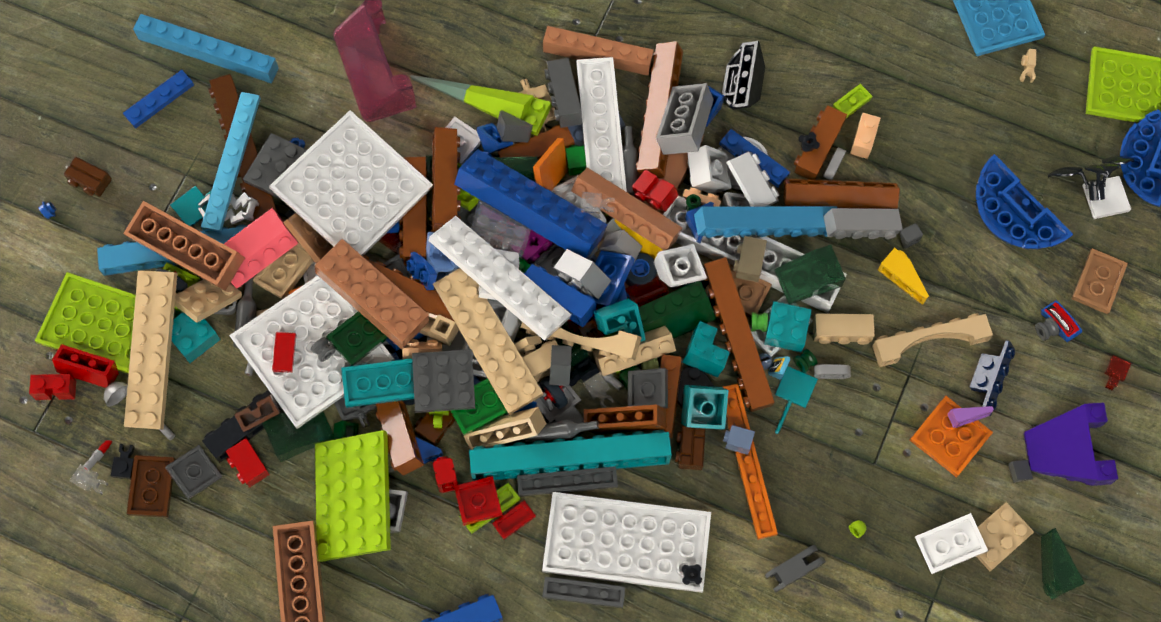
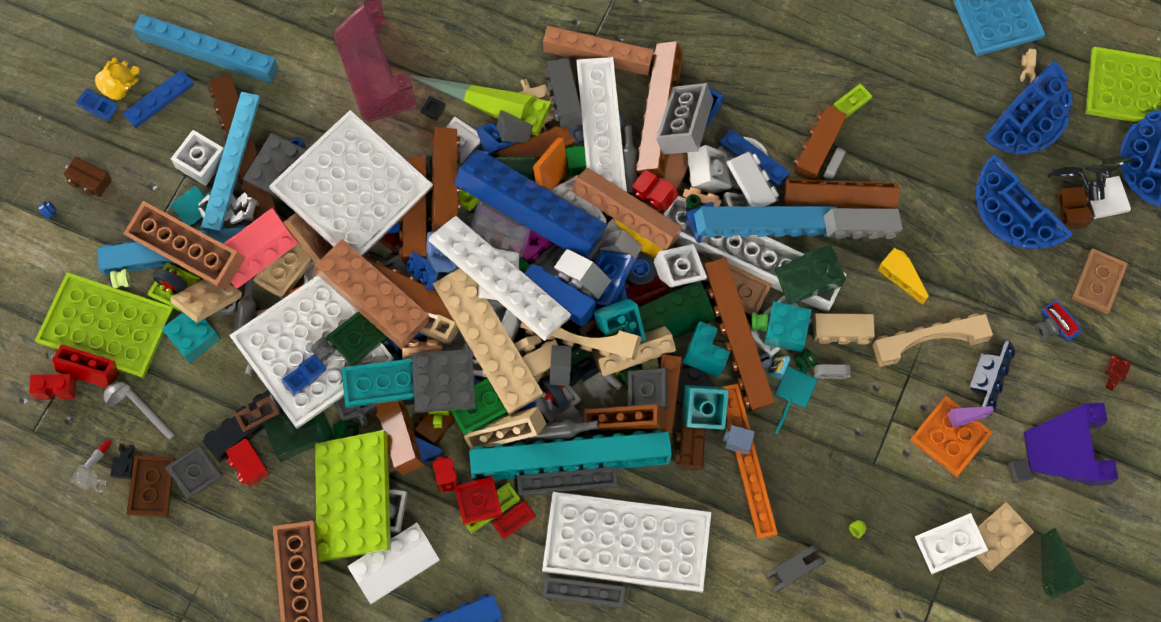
tan plate [124,271,177,430] -> none
red tile [272,332,297,373] -> none
clear plate [581,192,615,214] -> none
black plate [681,564,702,585] -> none
black wedge [722,41,765,109] -> none
dark tan brick [733,236,767,282] -> none
black plate [798,132,820,152] -> none
light nougat brick [850,113,881,159] -> none
dark grey slope [900,224,923,249] -> none
none -> blue slope [76,88,119,121]
none -> yellow hair [95,57,140,100]
none -> yellowish green wheel [110,268,131,289]
none -> white brick [171,130,224,186]
none -> blue slope [282,354,327,396]
none -> white slope [347,523,440,604]
none -> black plate [420,96,446,121]
none -> blue brick [984,60,1072,155]
none -> reddish brown brick [1056,187,1093,230]

